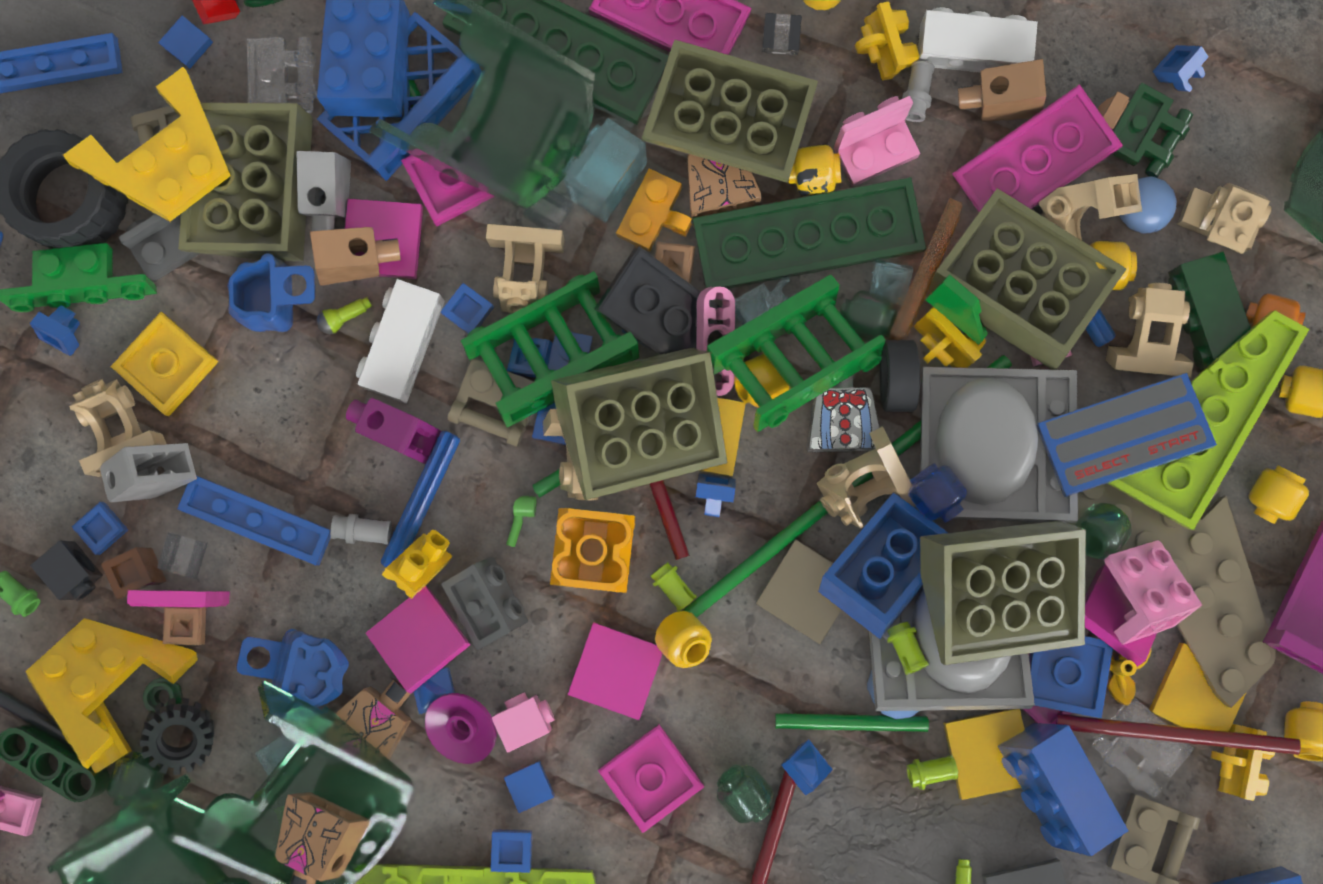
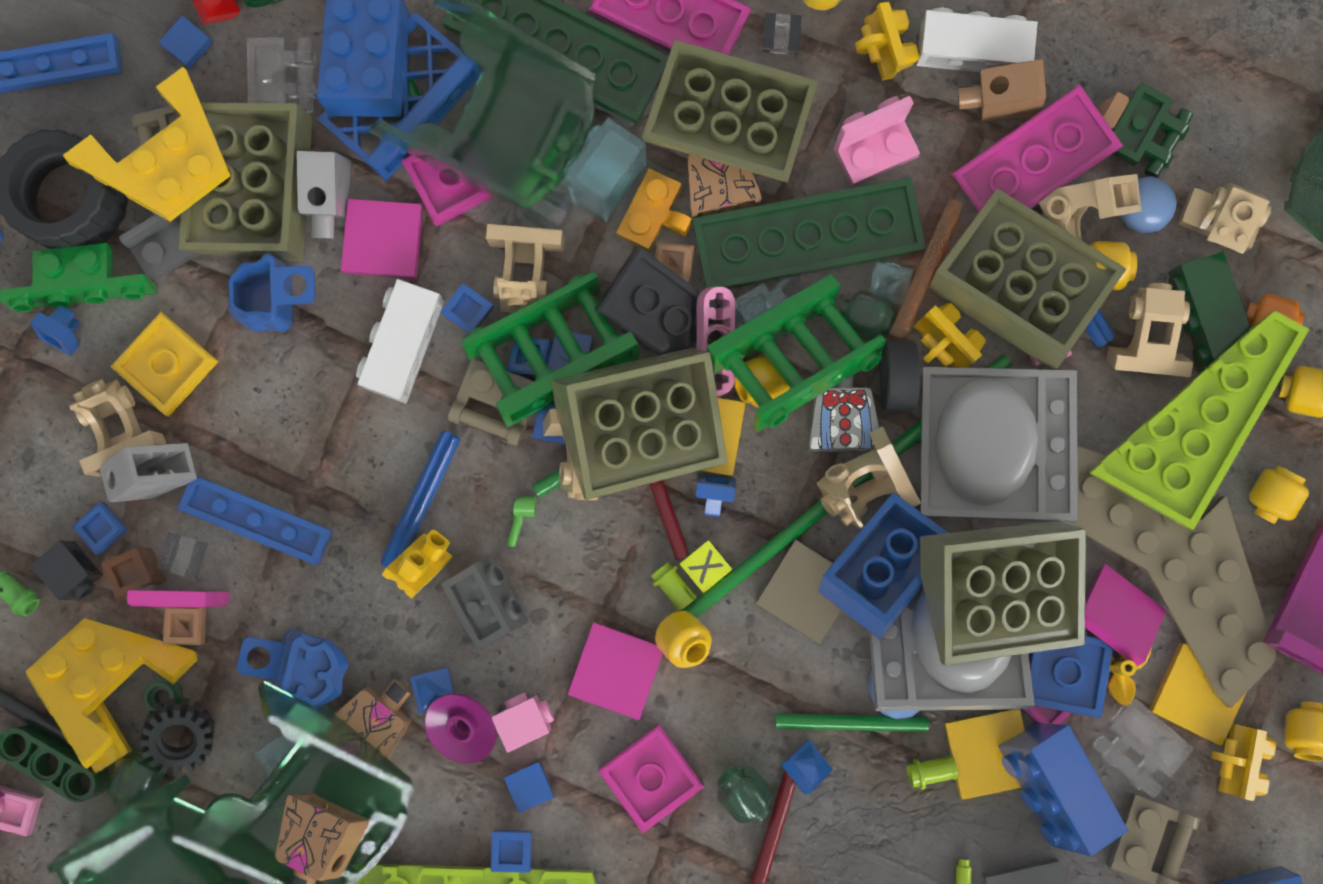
medium nougat torso [310,227,401,286] -> none
lime piece [317,297,372,334] -> none
light grey pin [330,514,392,545] -> none
magenta torso [346,397,442,464] -> none
dark pink tile [366,586,470,693] -> none
light orange piece [550,508,636,593] -> none
yellow head [789,145,842,196] -> none
lime pin [887,621,929,675] -> none
light grey pin [902,61,935,122] -> none
clear blue head [908,463,967,523] -> none
green tile [926,274,988,345] -> none
dark grey tile [1037,373,1217,497] -> none
dark red piece [1056,714,1301,755] -> none
clear green head [1075,502,1132,560] -> none
bright pink bracket [1104,540,1202,645] -> none
blue tile [1152,45,1208,92] -> none
none -> neon yellow tile [680,540,732,593]

